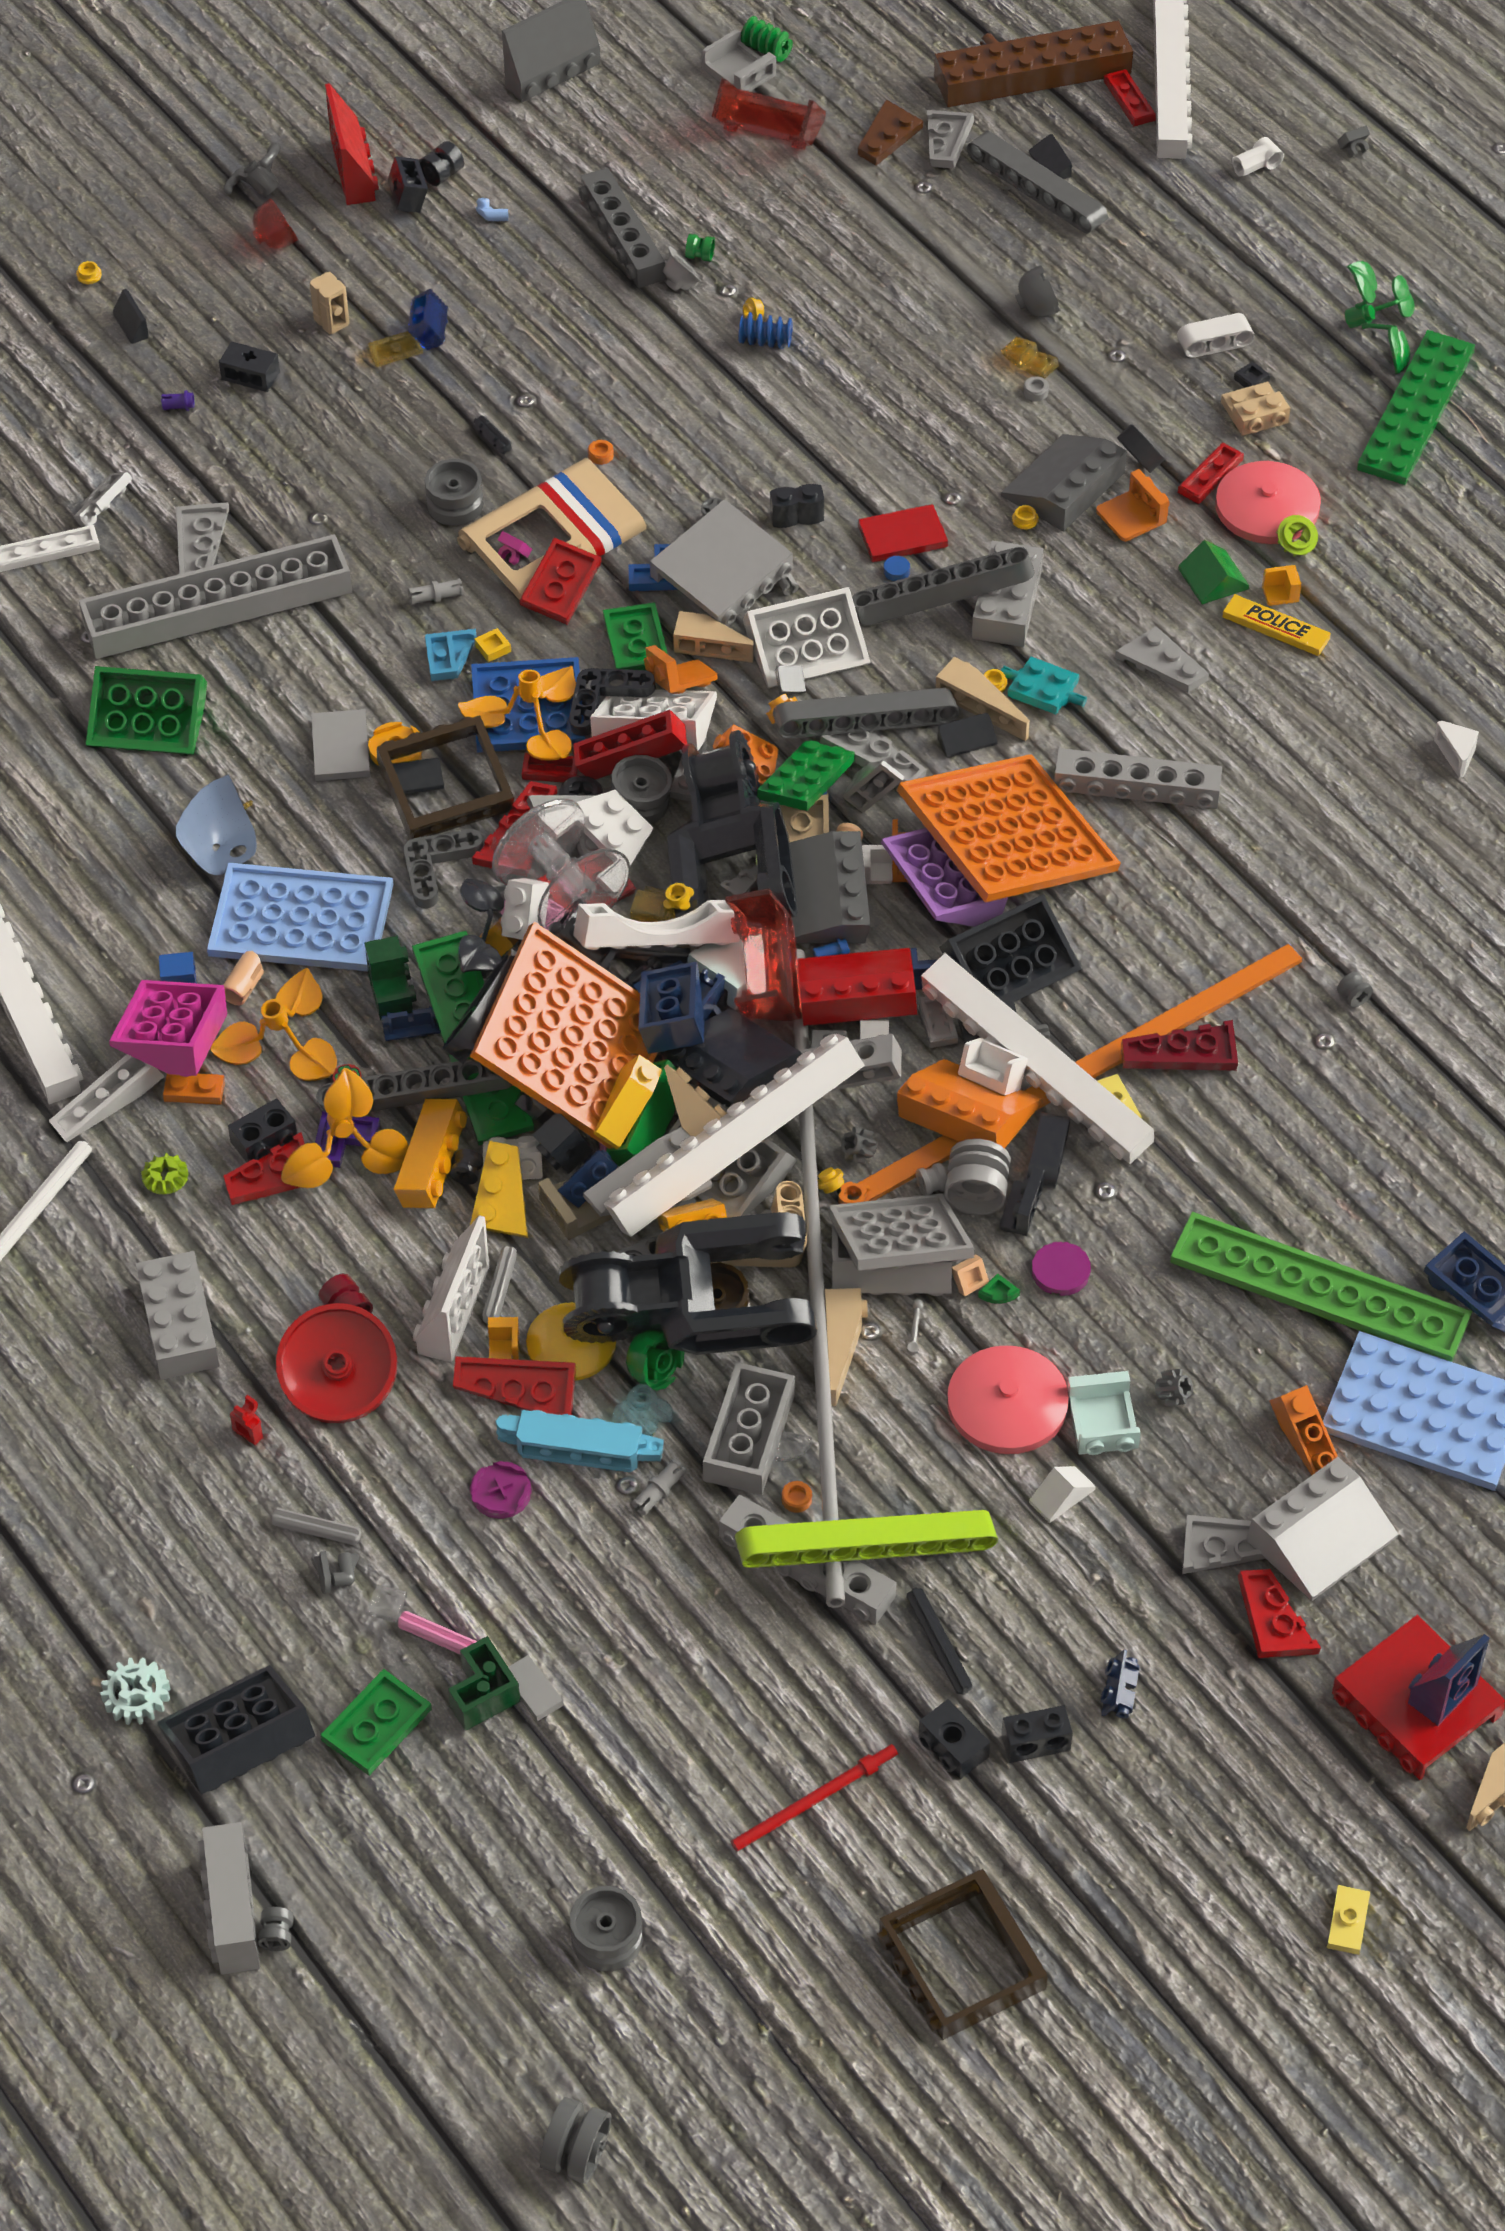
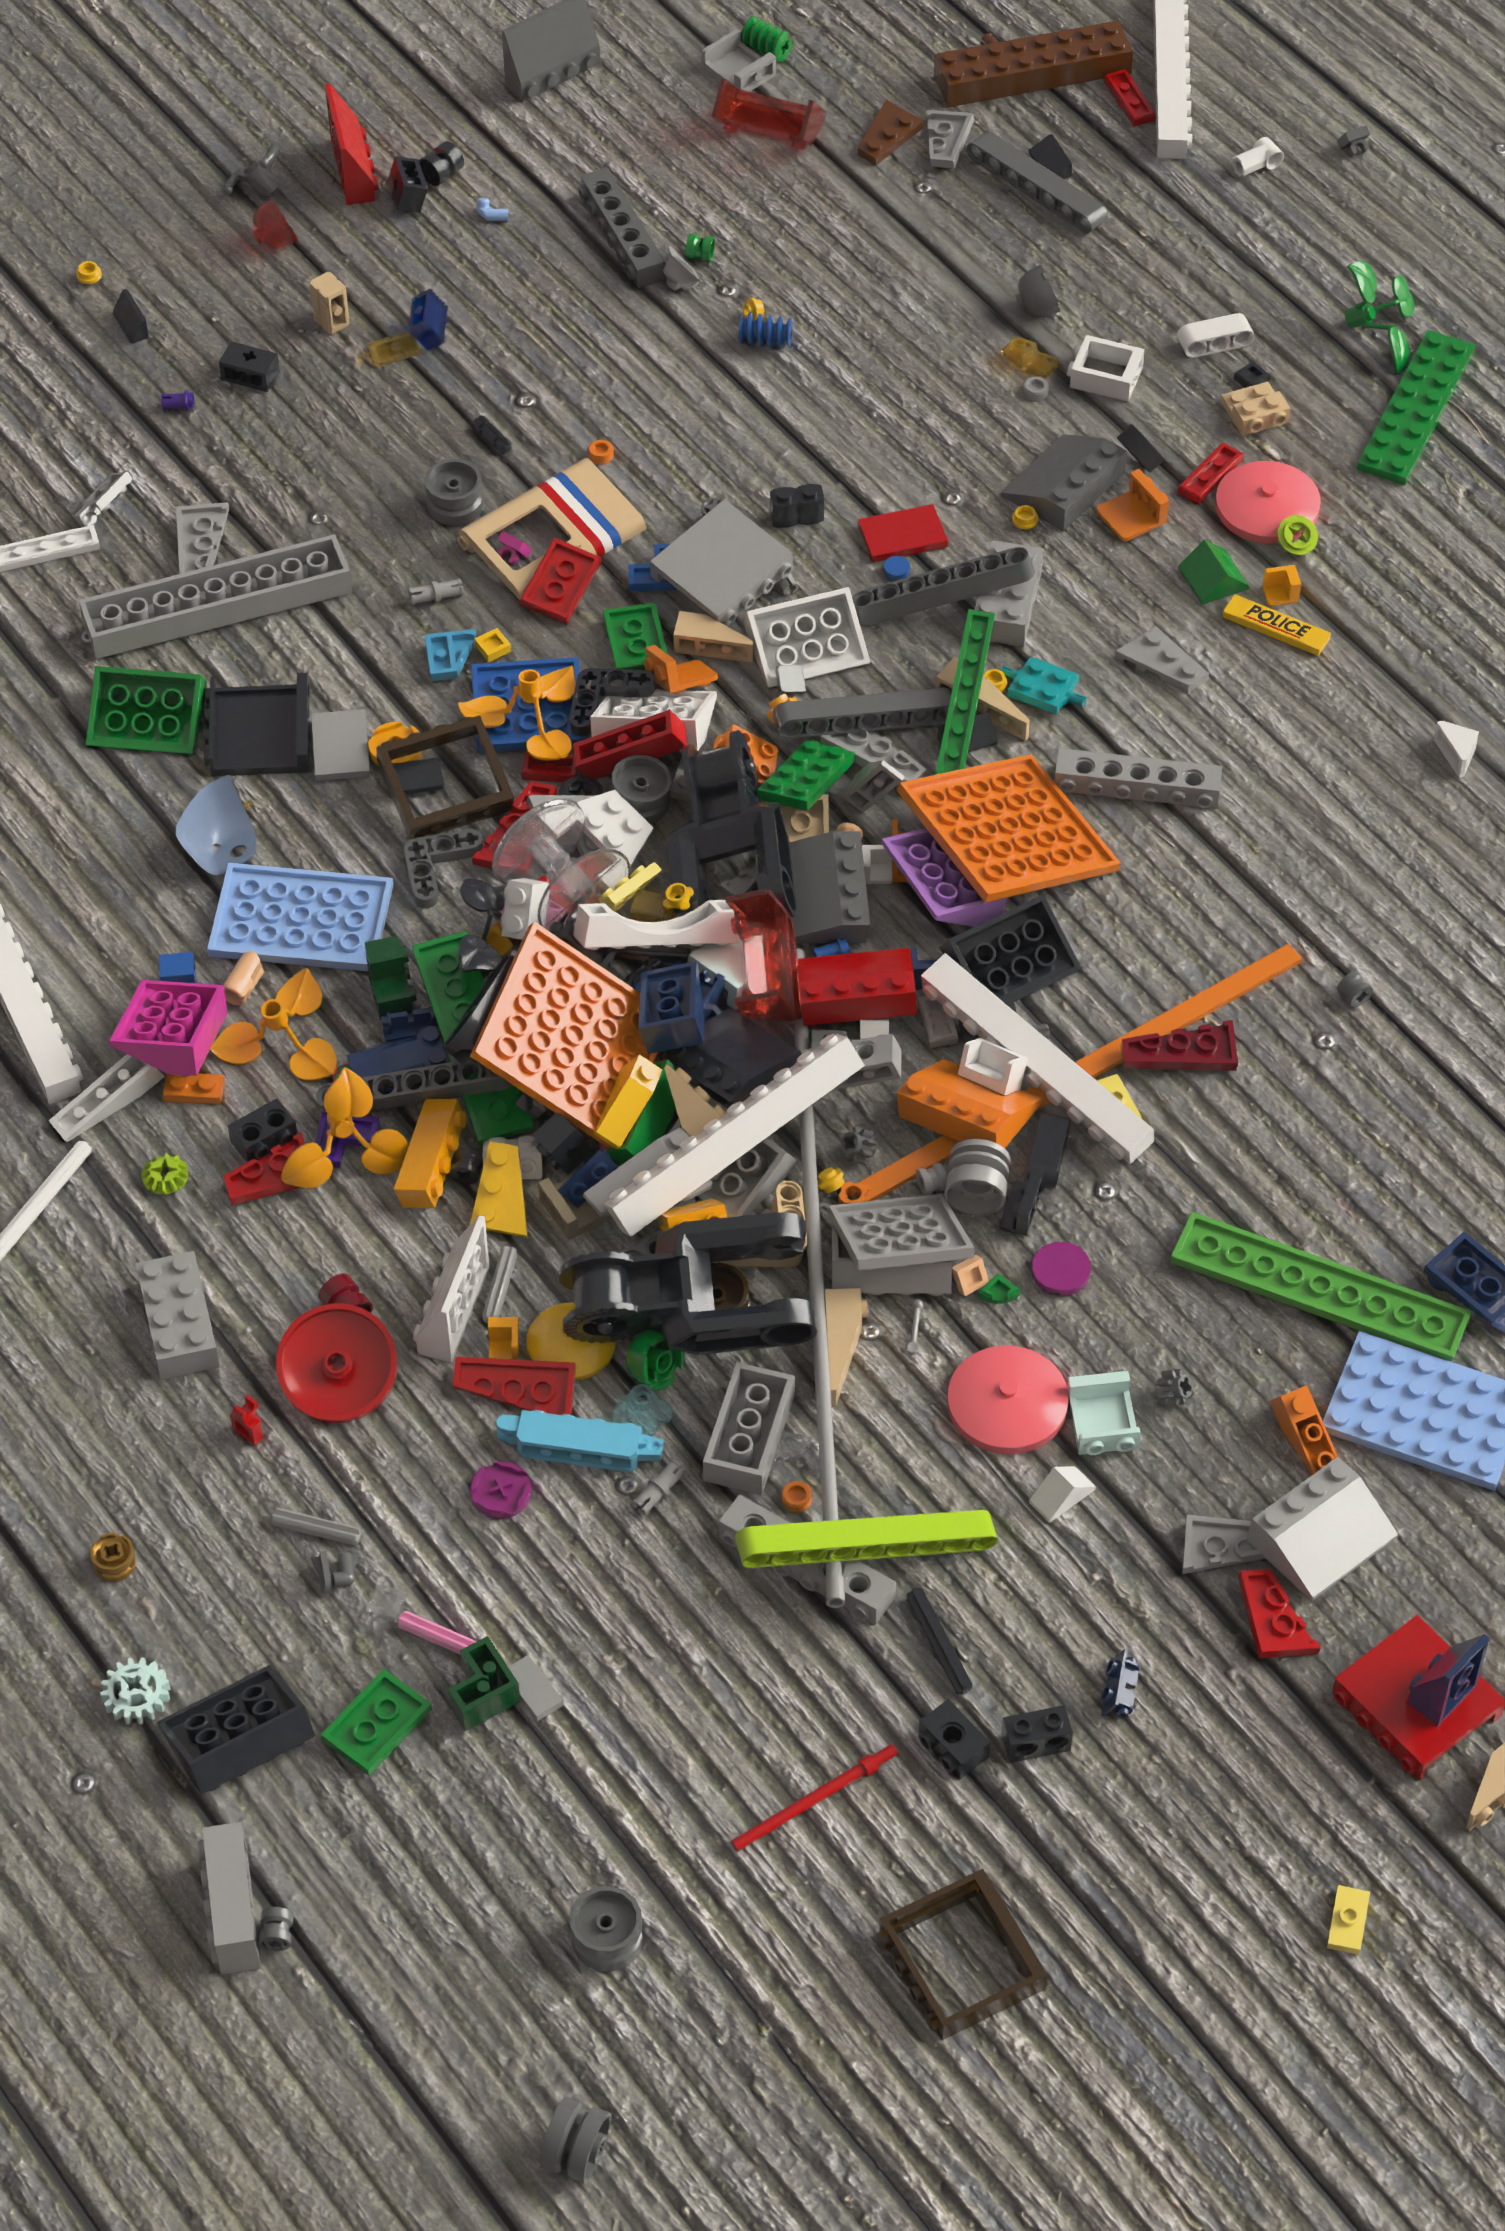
none -> pearl gold wheel [90,1532,136,1582]
none -> black panel [204,672,310,777]
none -> dark blue slope [347,1026,450,1095]
none -> light yellow plate [595,862,661,912]
none -> green plate [935,609,995,775]
none -> white window [1067,335,1145,402]

